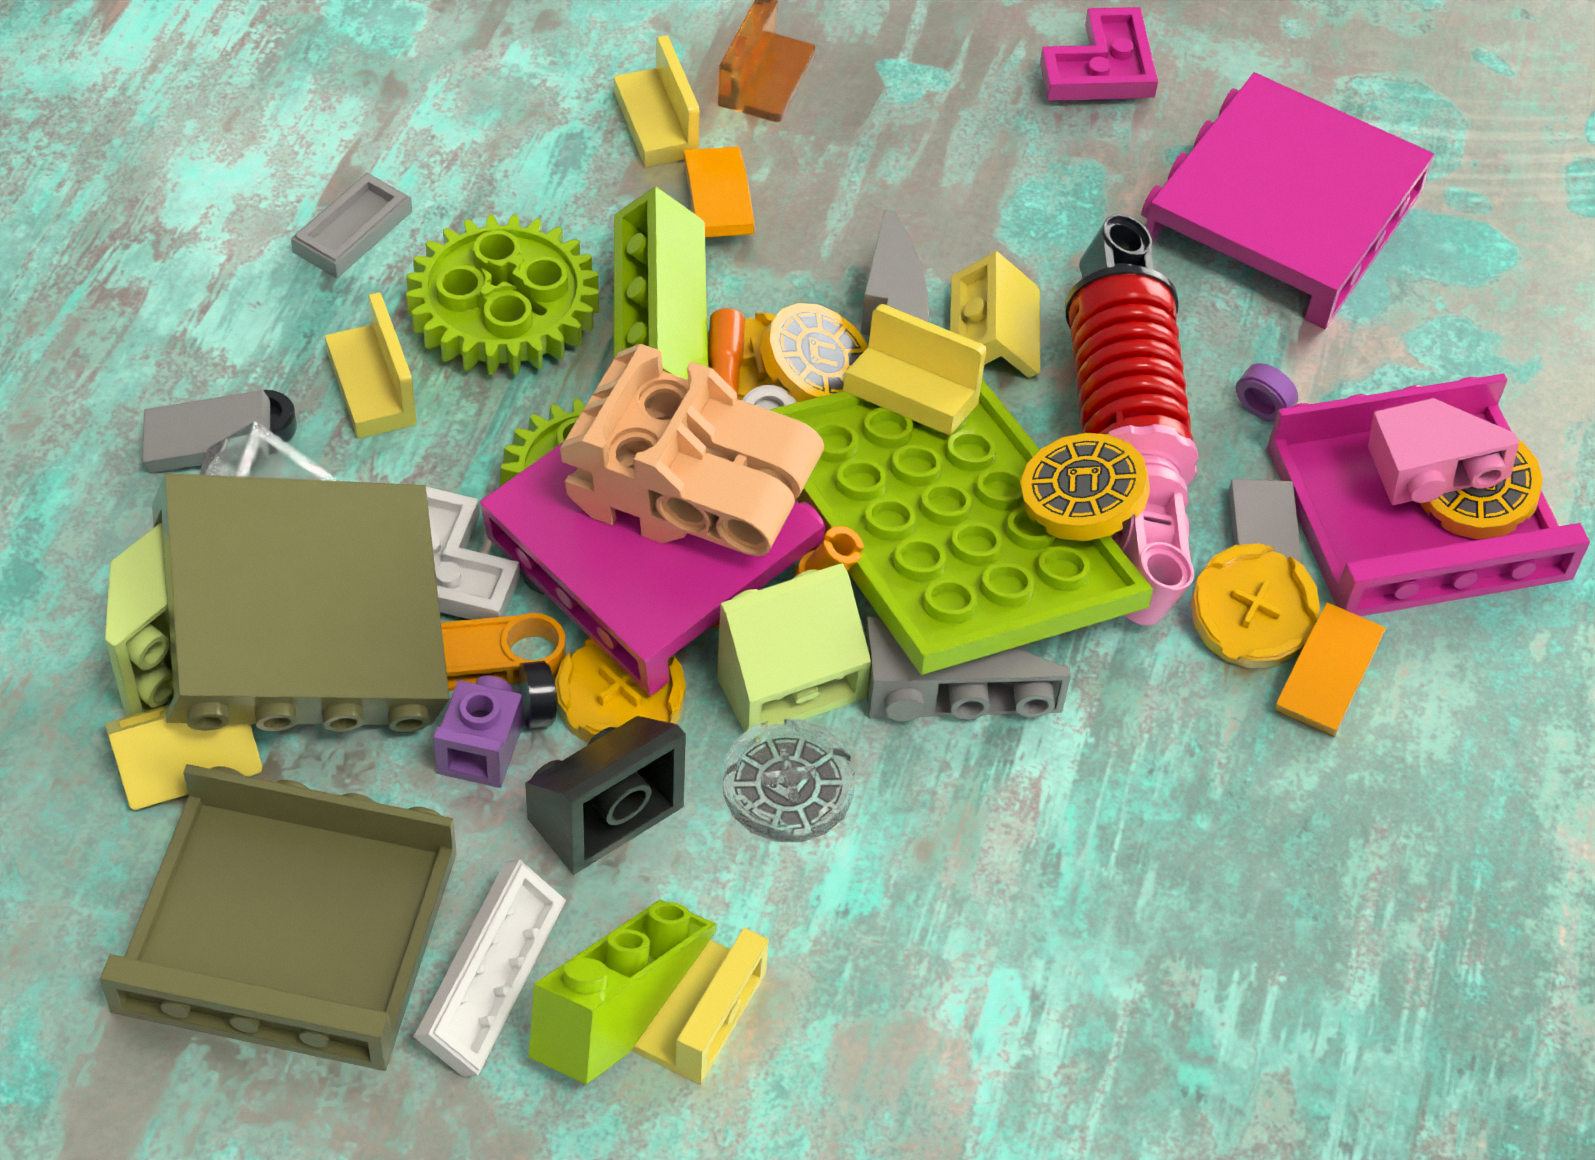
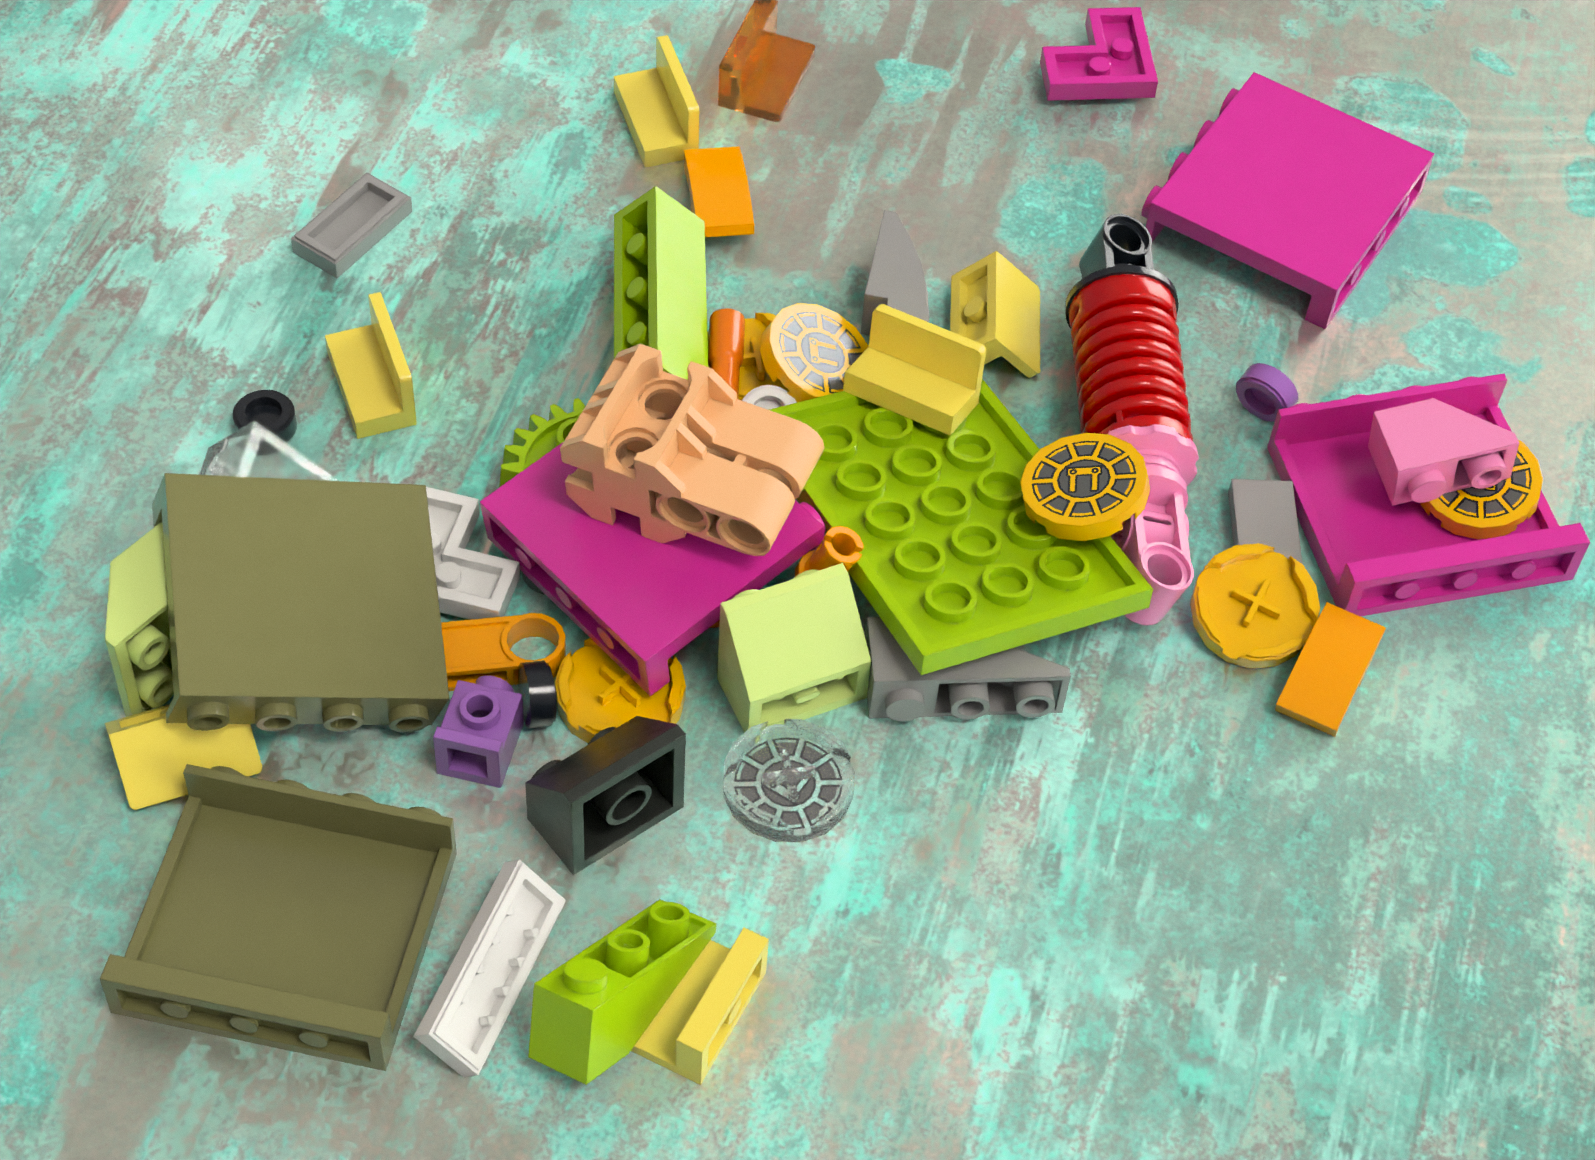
light grey tile [143,390,270,473] -> none
lime gear [406,214,599,375] -> none

